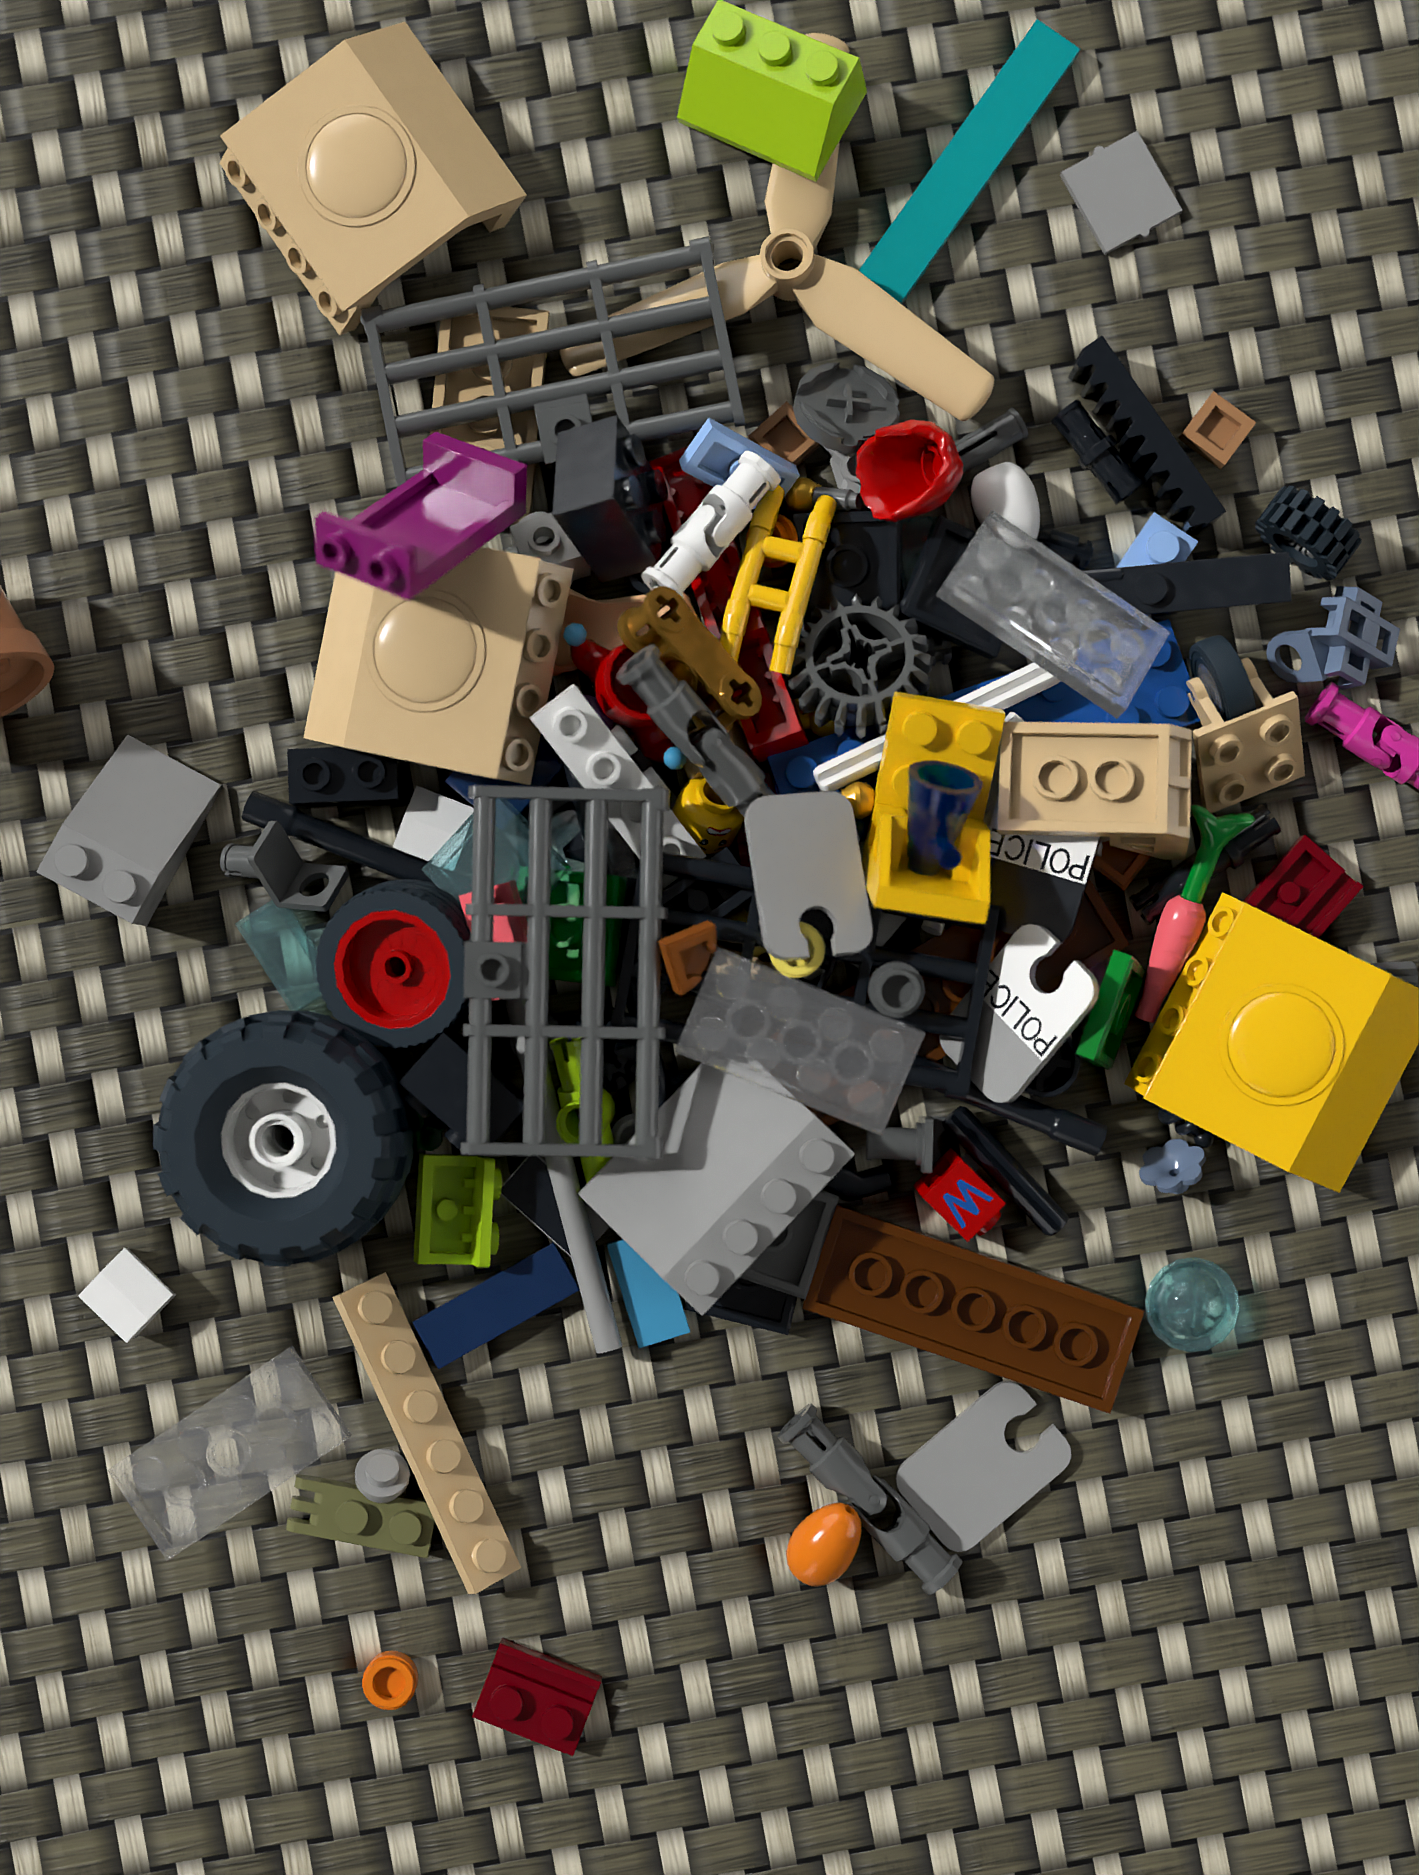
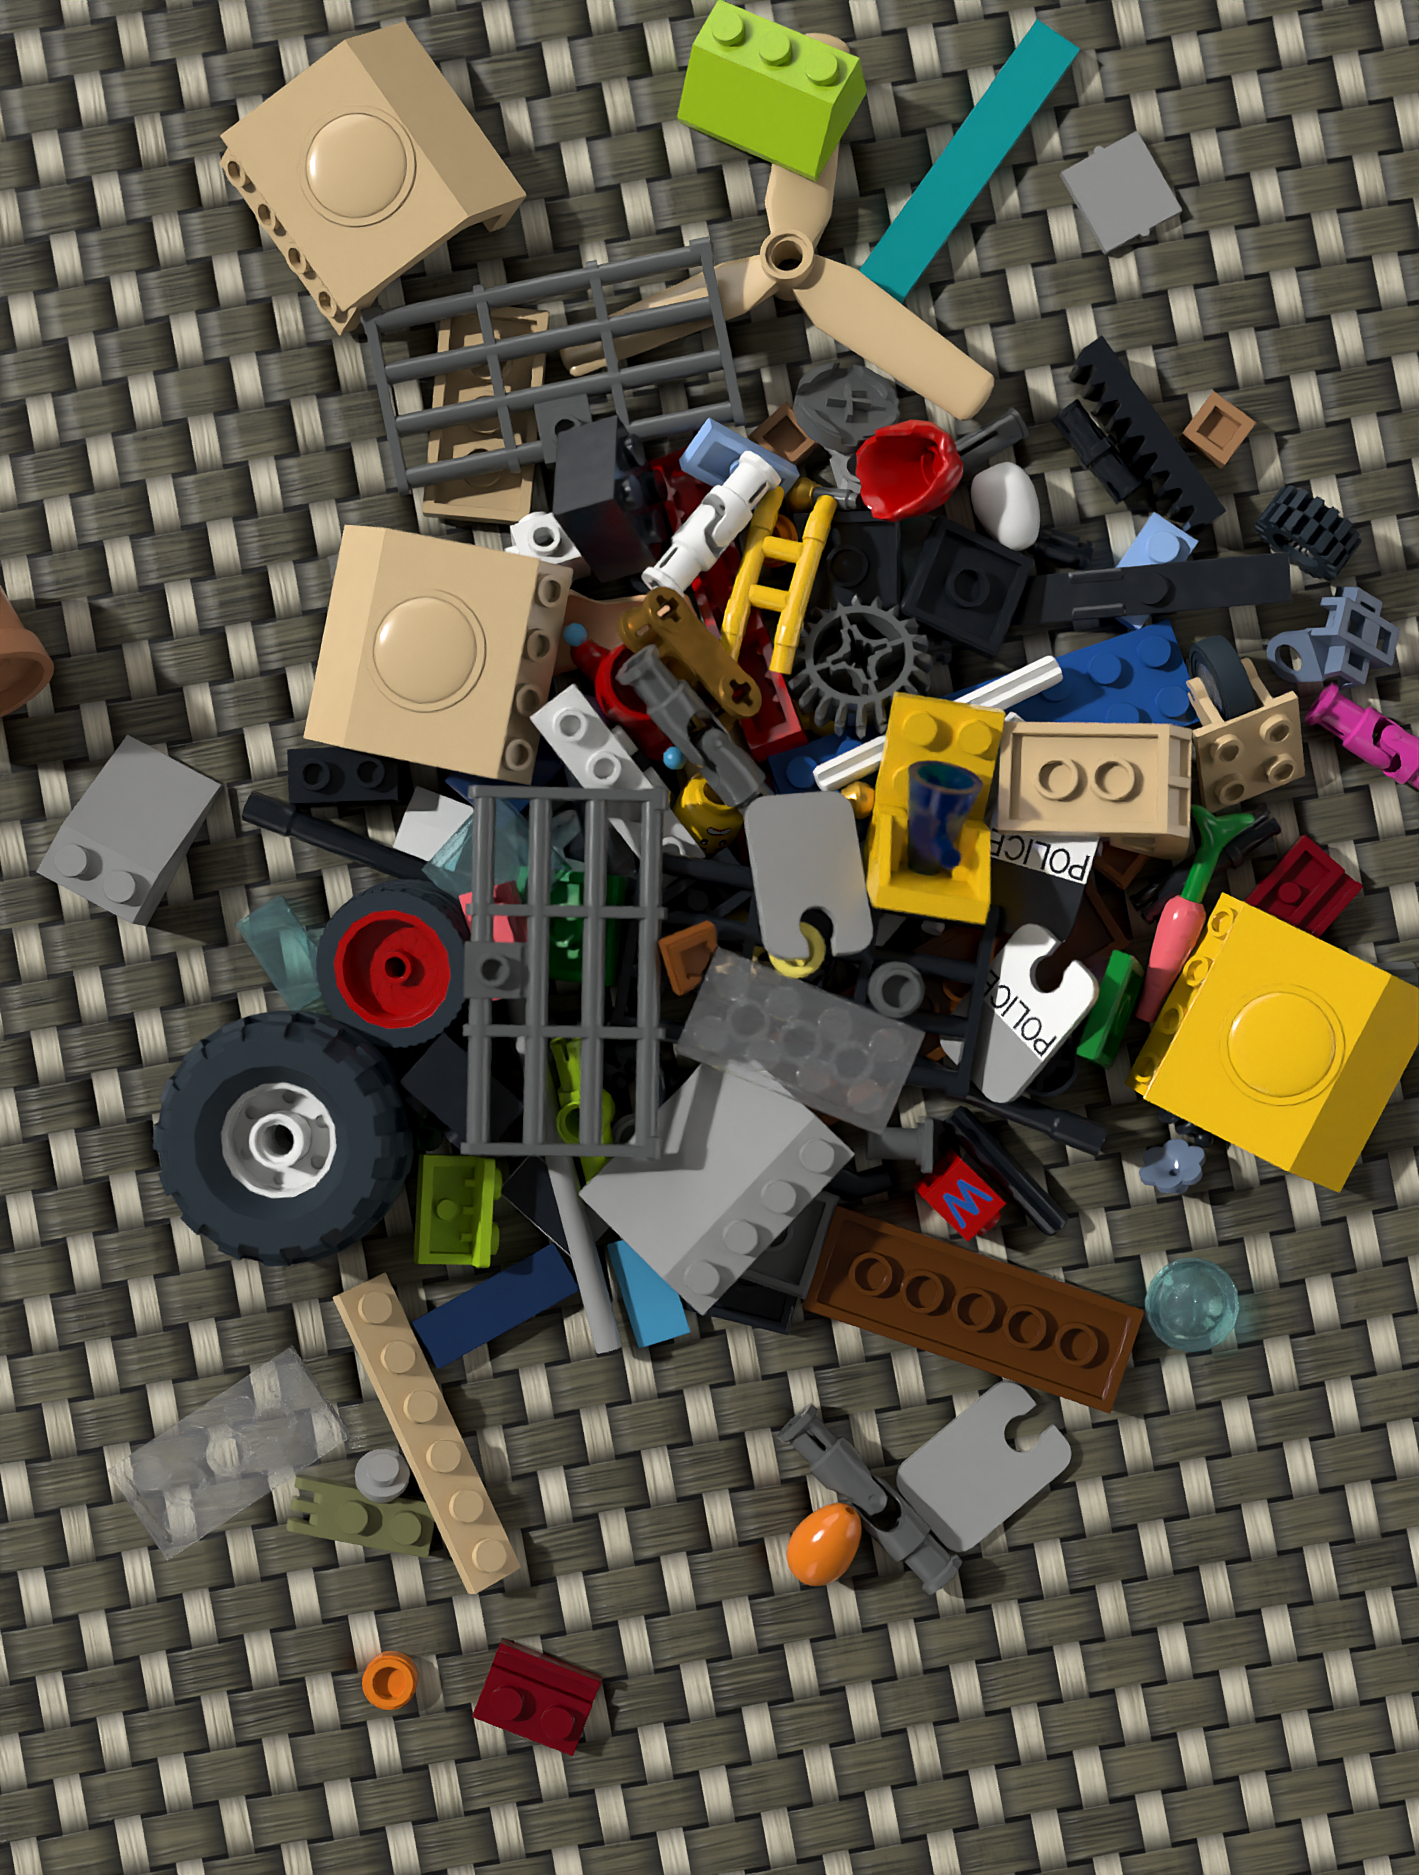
white piece [78,1248,176,1343] -> none
dark grey bracket [220,821,349,912] -> none
magenta panel [314,432,527,601] -> none
clear plate [936,510,1170,719] -> none

